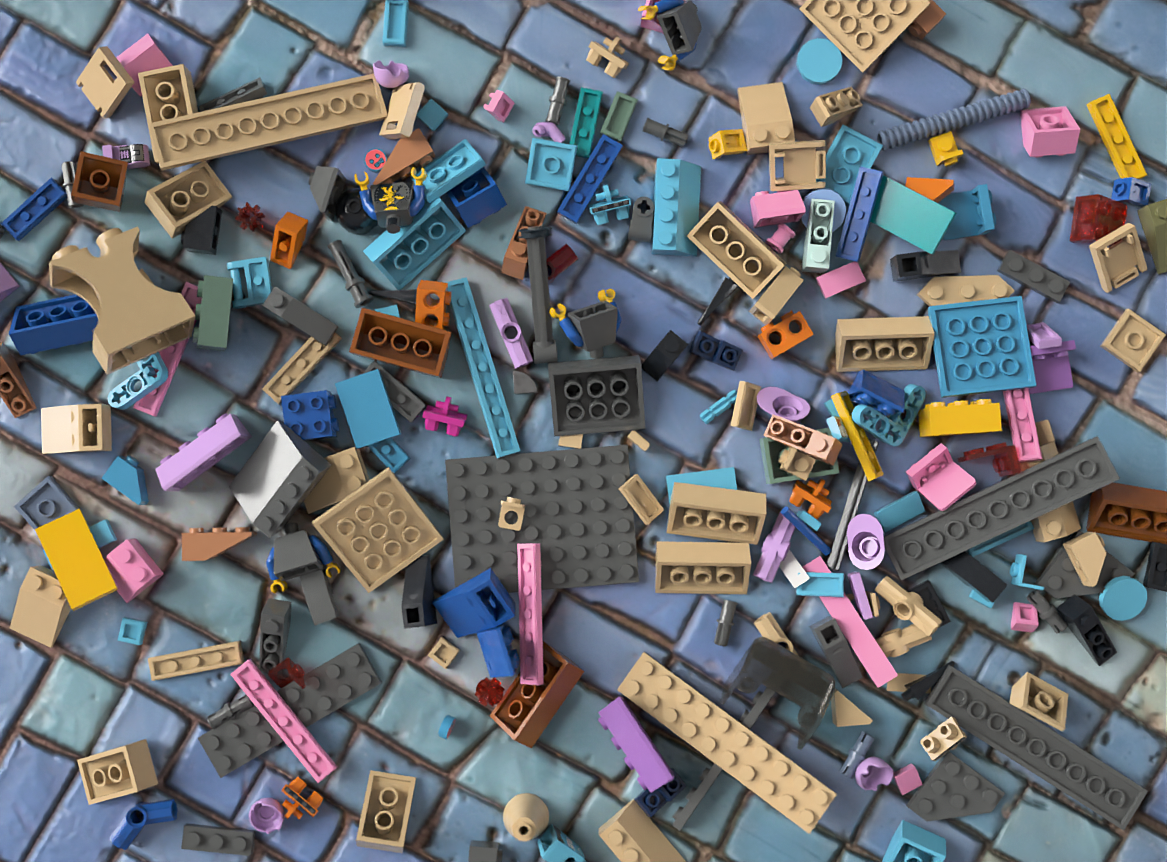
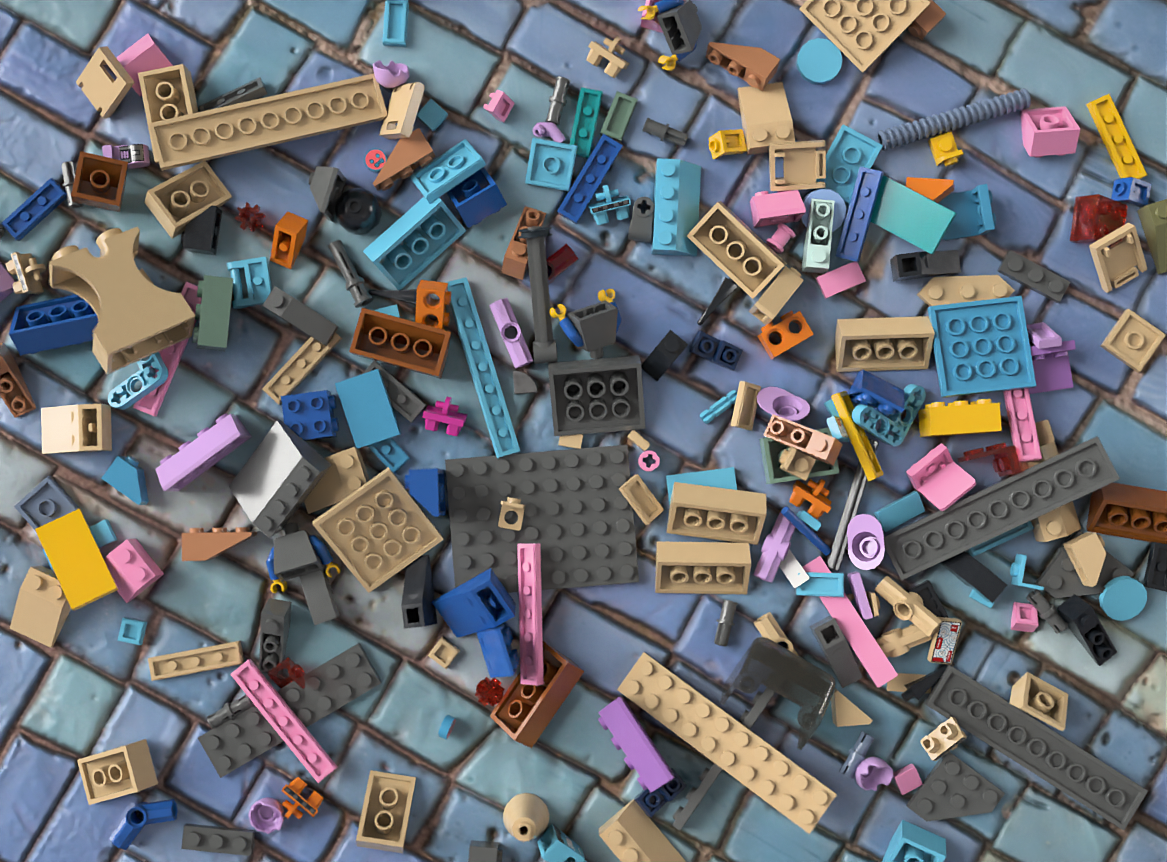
torso [354,167,427,234] -> none
tan slope [810,86,863,127] -> none
none -> tan hips [6,252,46,295]
none -> blue slope [405,468,446,517]
none -> bright pink bush [638,451,660,471]
none -> nougat slope [706,42,780,91]
none -> tile [927,617,962,664]

